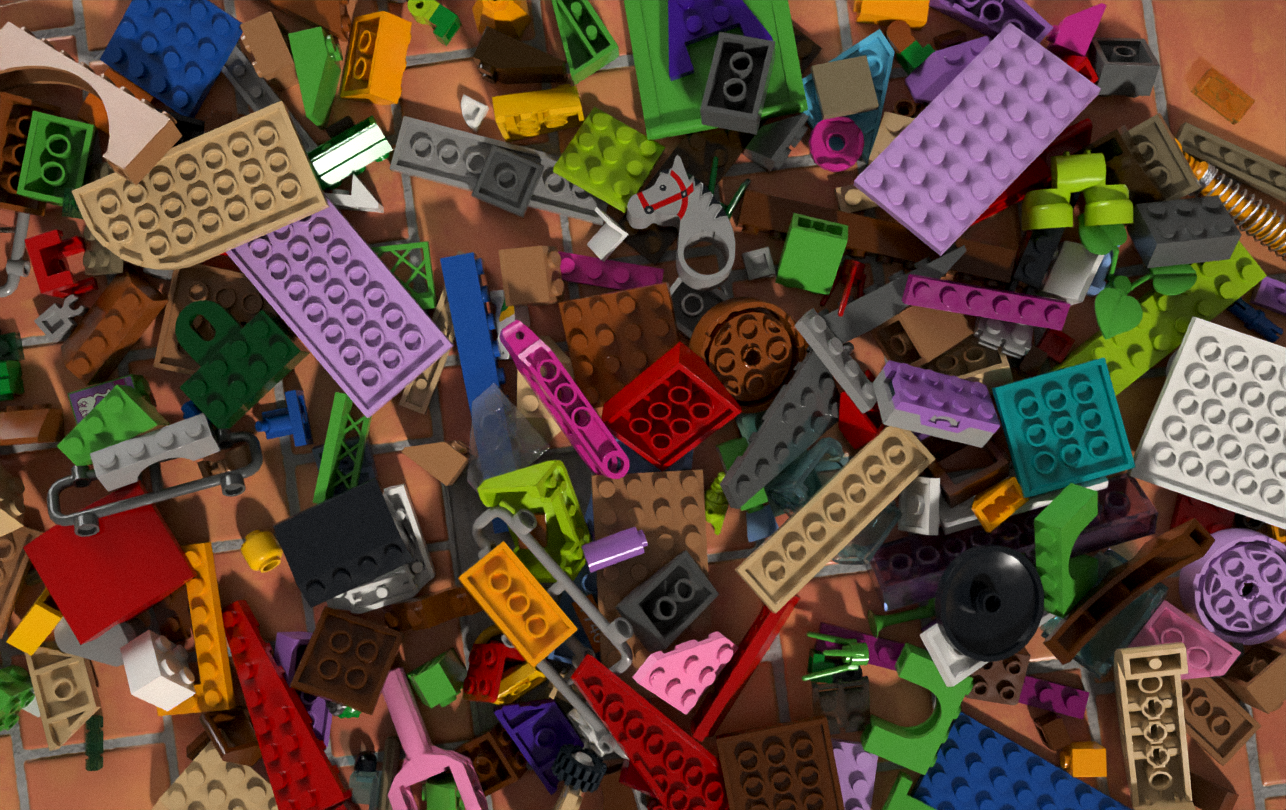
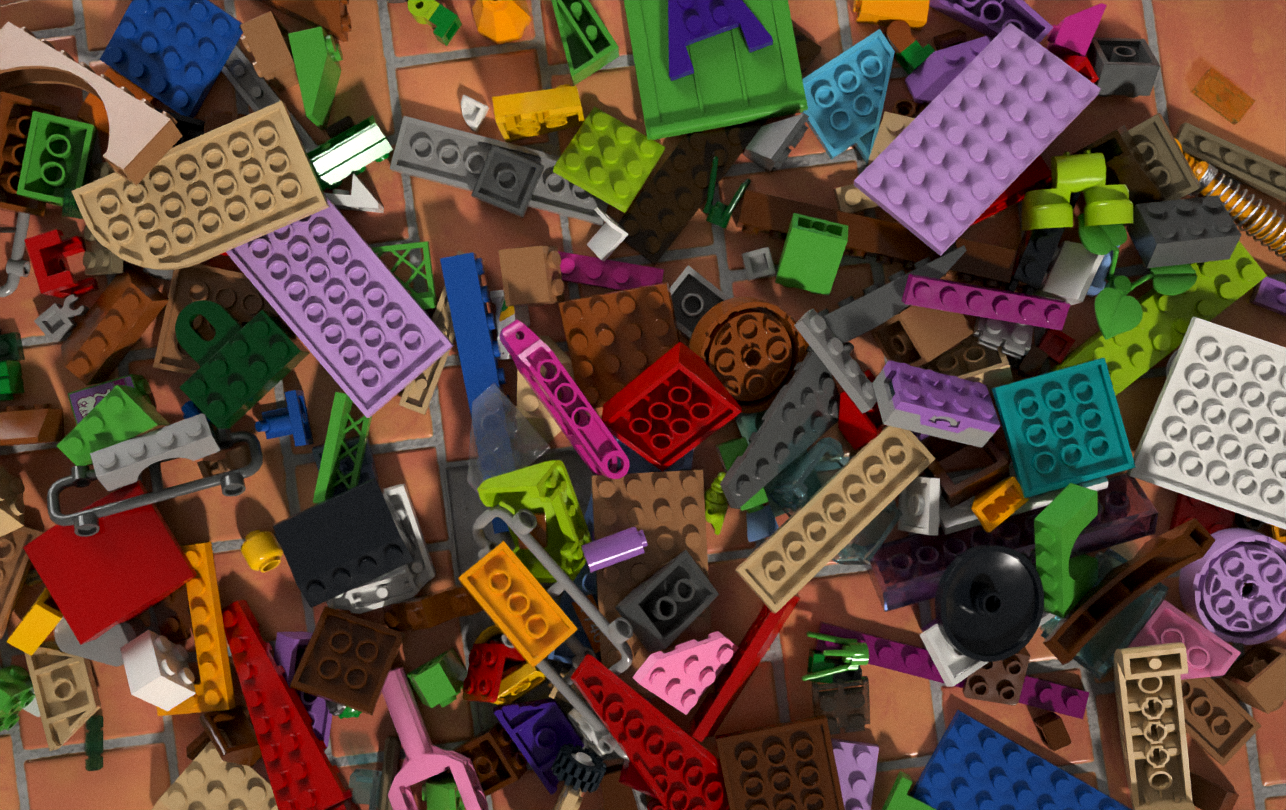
light orange slope [340,11,412,105] -> none
black hinge [354,751,377,772] -> none
medium nougat slope [401,440,475,486] -> none
dark brown slope [473,26,568,84] -> none
light grey animal [626,155,735,291] -> none
dark grey brick [700,32,775,135] -> none
dark pink tile [808,116,865,172] -> none
dark tan tile [811,55,879,120] -> none
red plant [820,259,867,316] -> none
bright green arch [860,642,973,775] -> none
bright green piece [867,590,937,638] -> none
red tile [1040,118,1093,169] -> none
light orange brick [1059,741,1107,777] -> none
blue pin [1226,297,1283,343] -> none

